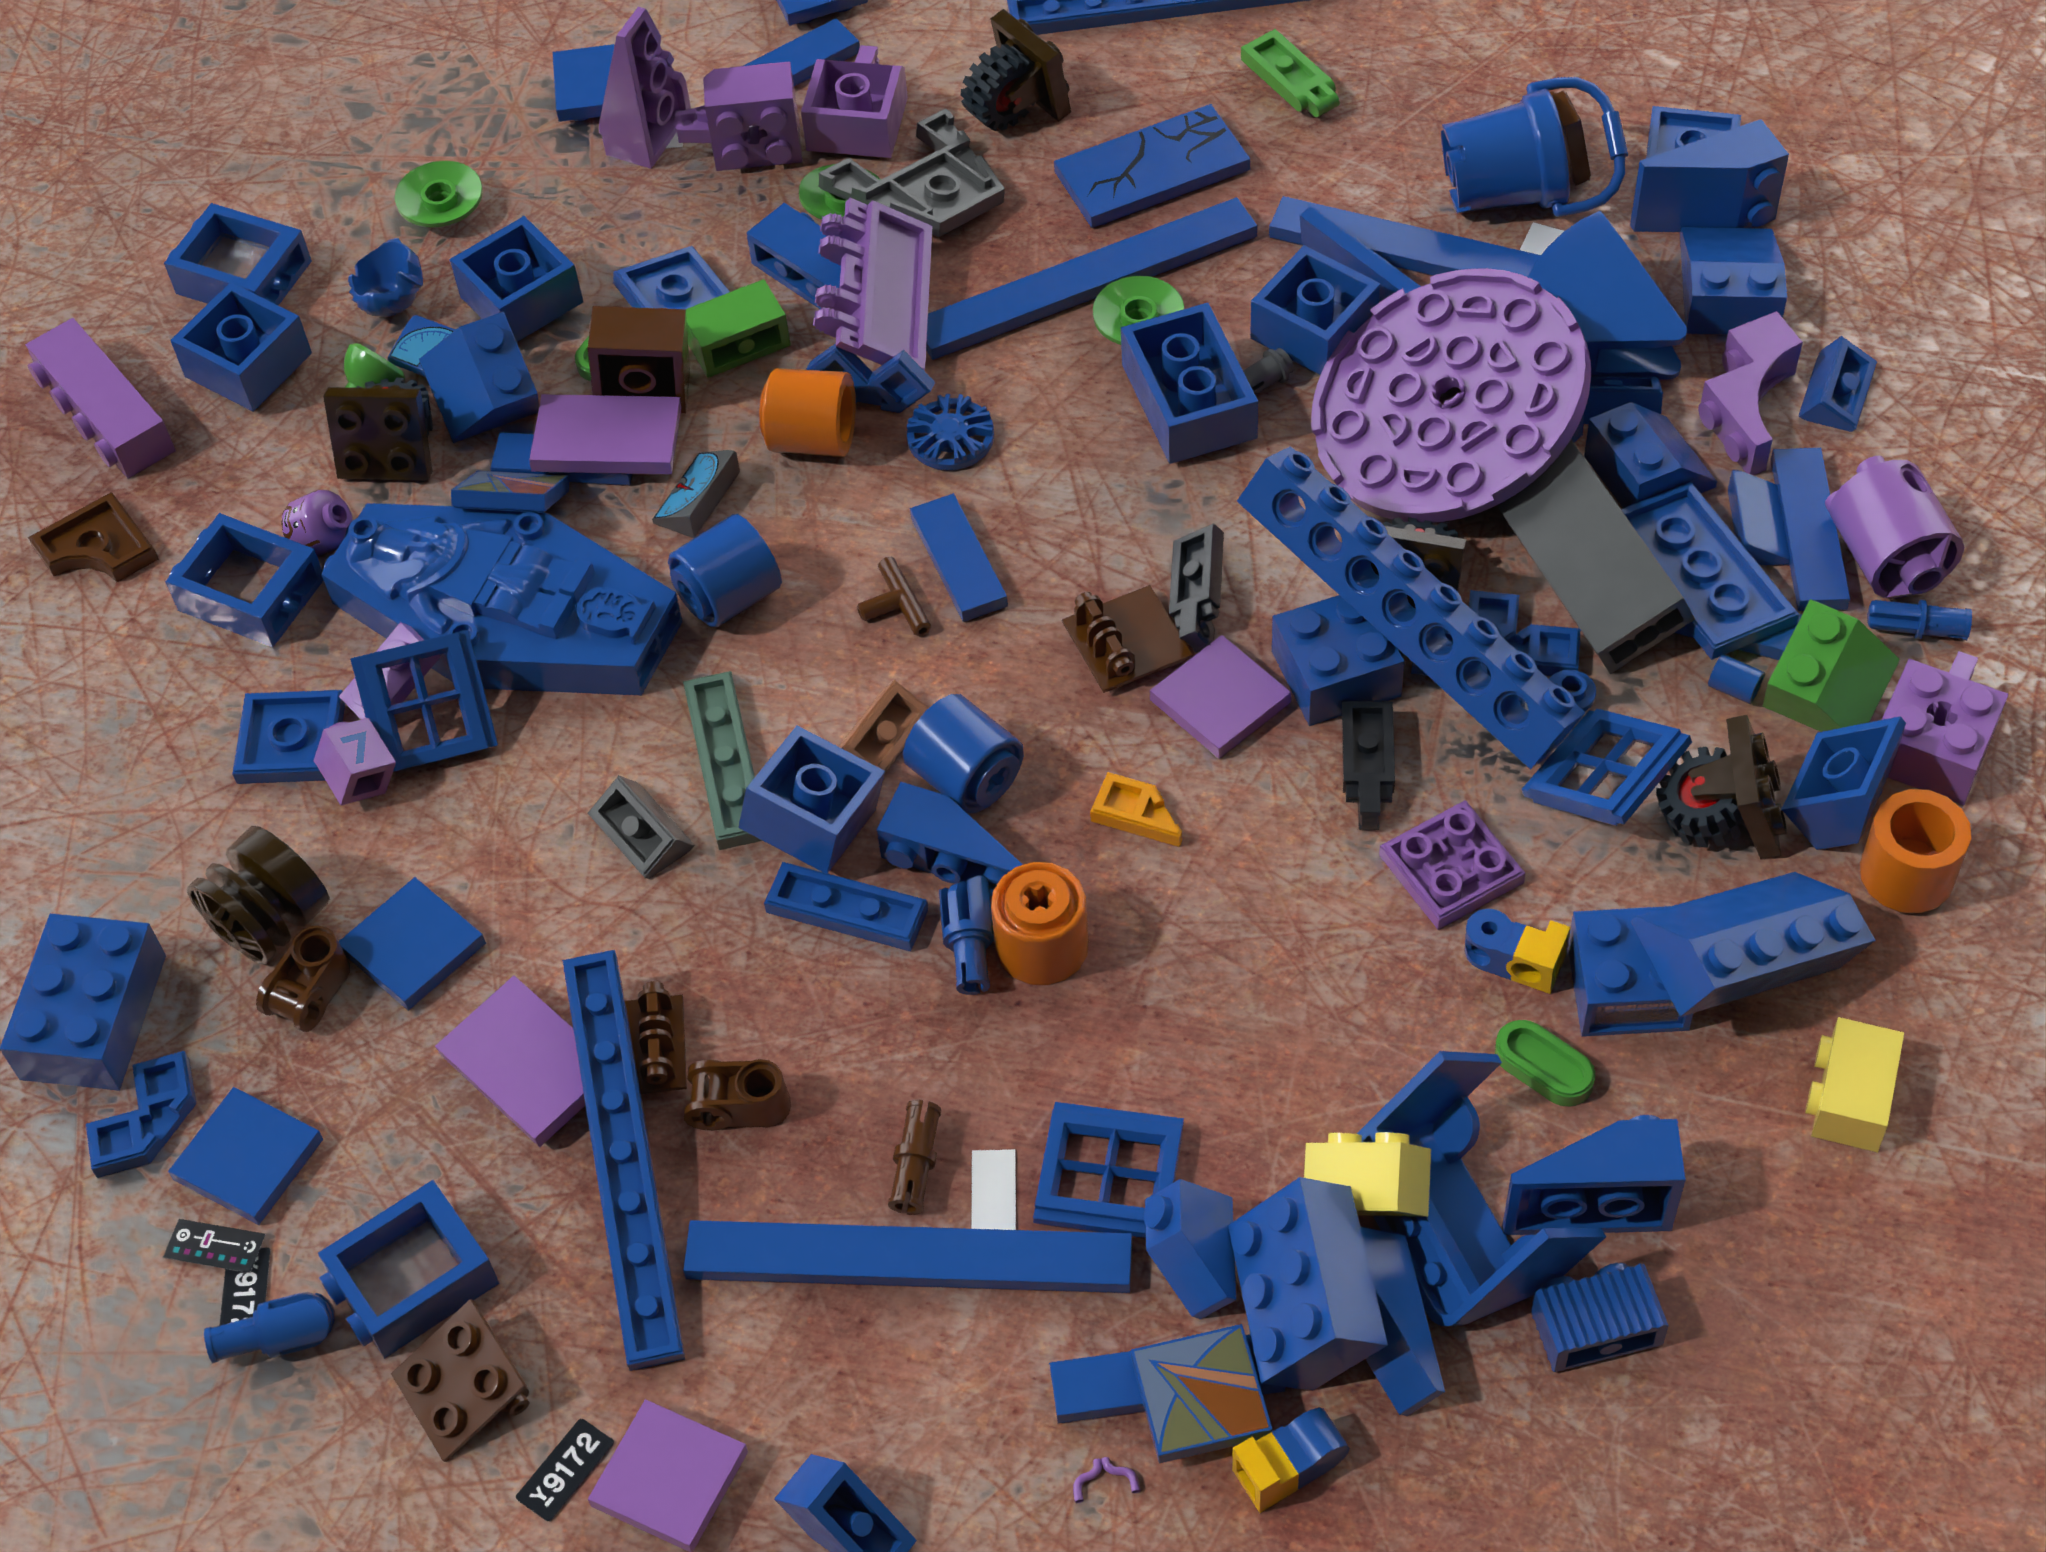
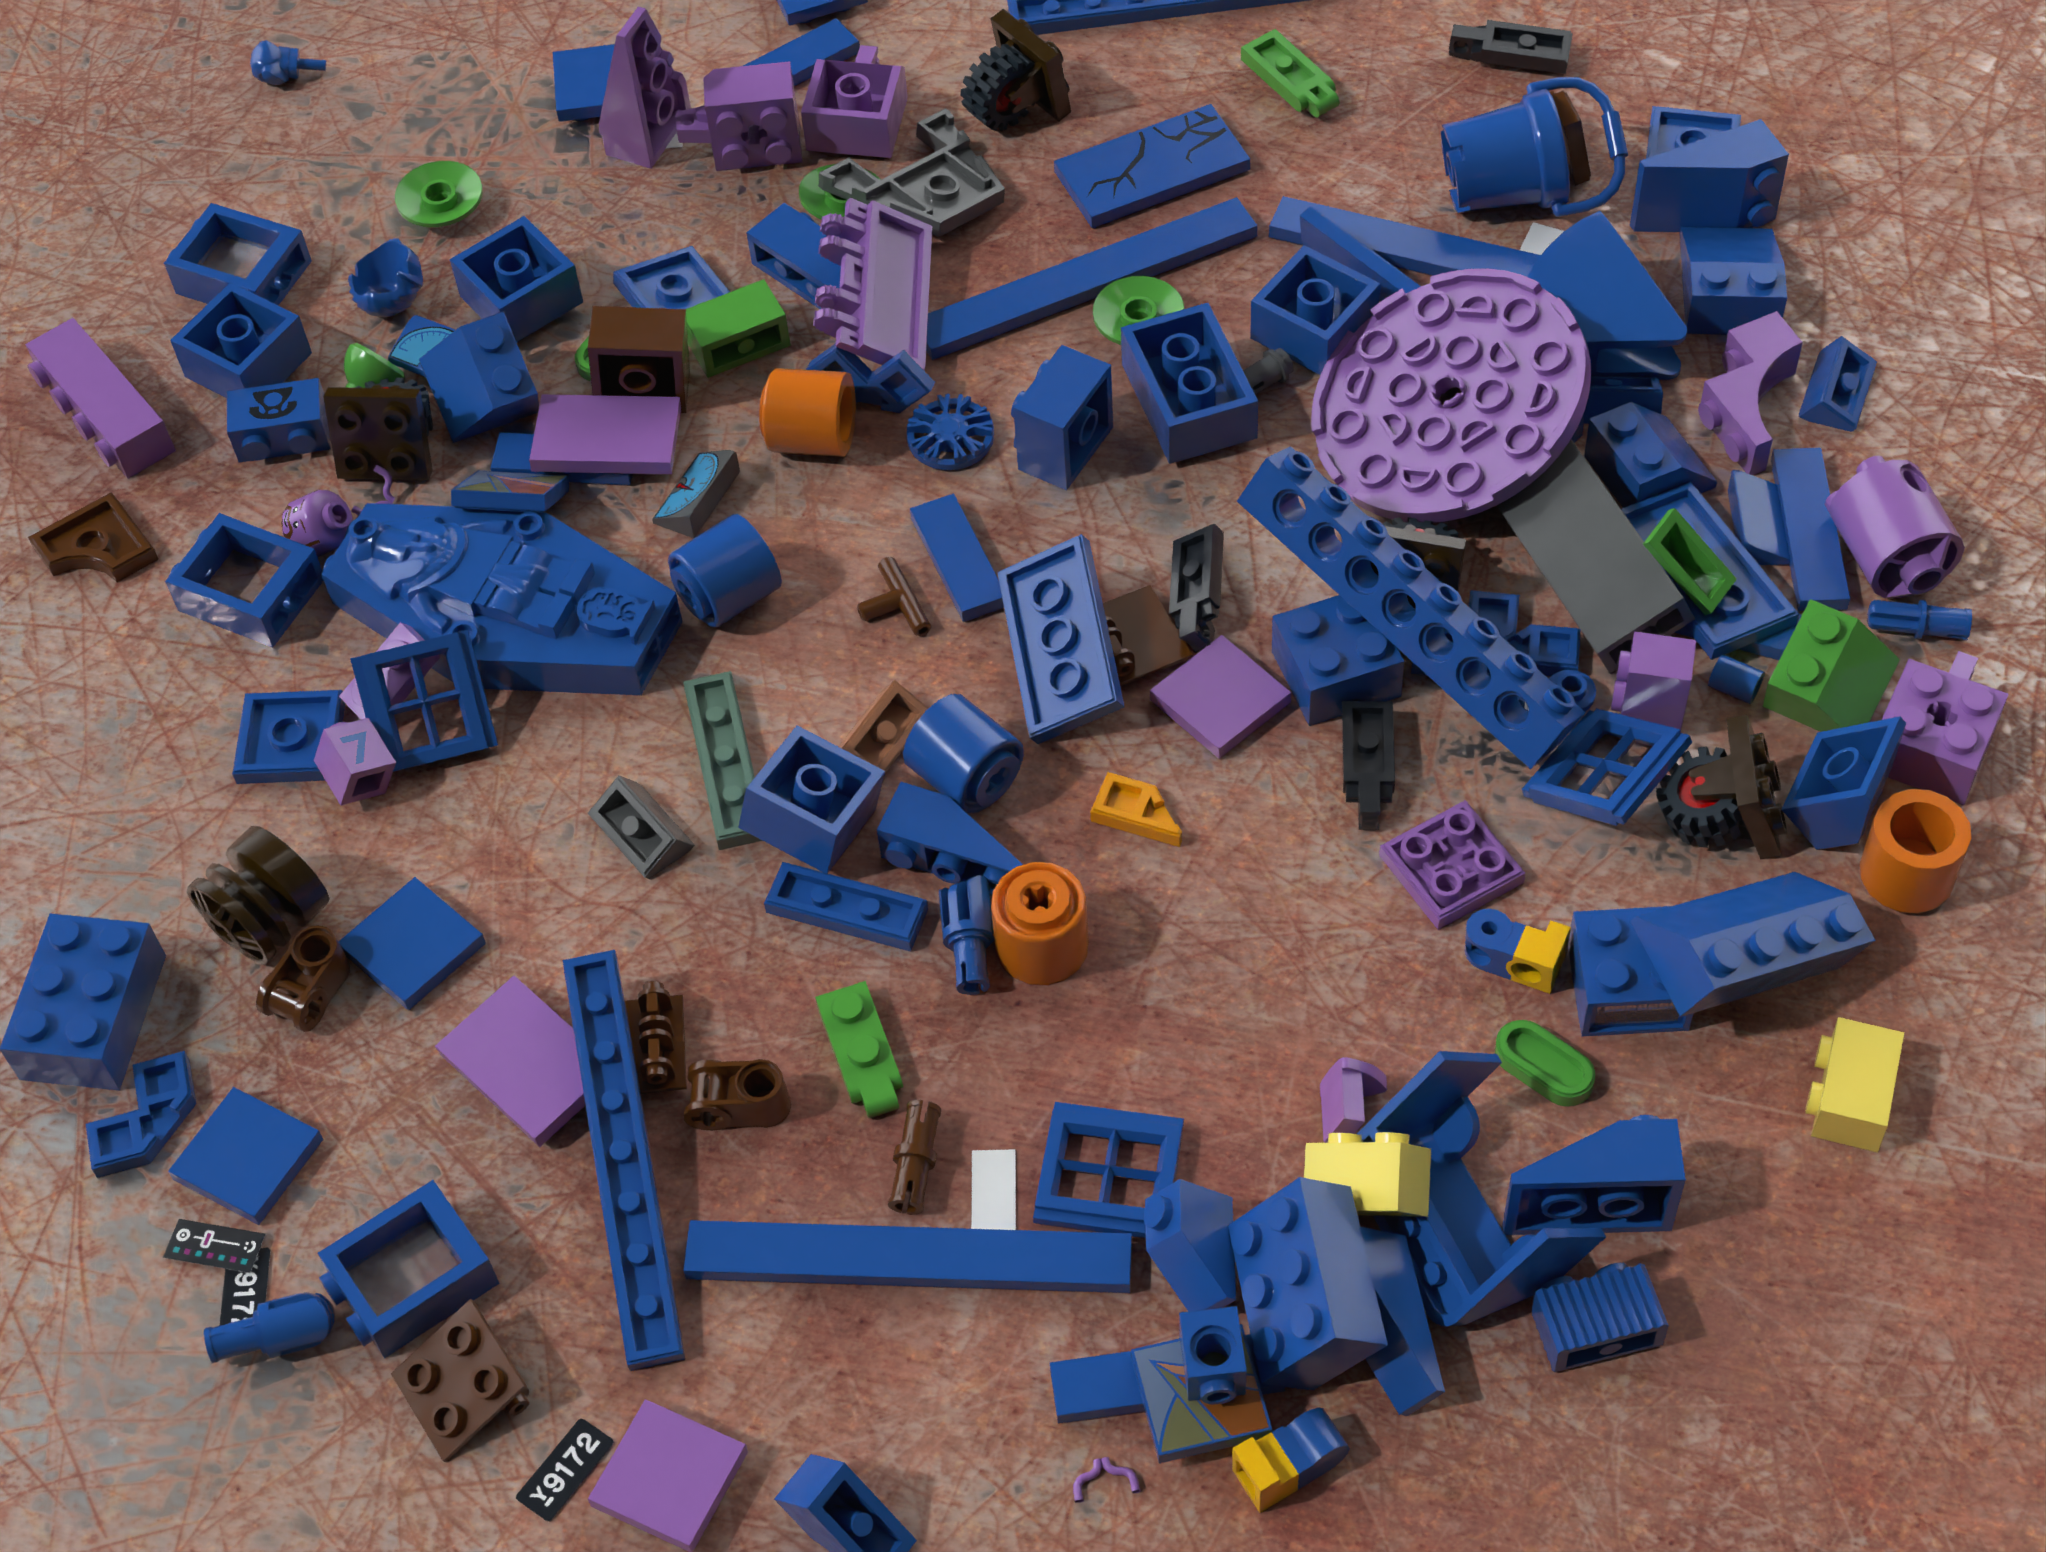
none -> blue brick [227,378,331,463]
none -> blue piece [250,40,327,85]
none -> medium lavender piece [351,465,395,515]
none -> bright green hinge [815,981,903,1118]
none -> tile [997,534,1125,744]
none -> blue brick [1011,345,1114,491]
none -> blue brick [1179,1306,1247,1404]
none -> medium lavender tile [1320,1057,1387,1143]
none -> black hinge [1449,20,1573,74]
none -> medium lavender brick [1611,631,1696,730]
none -> bright green slope [1643,508,1737,615]

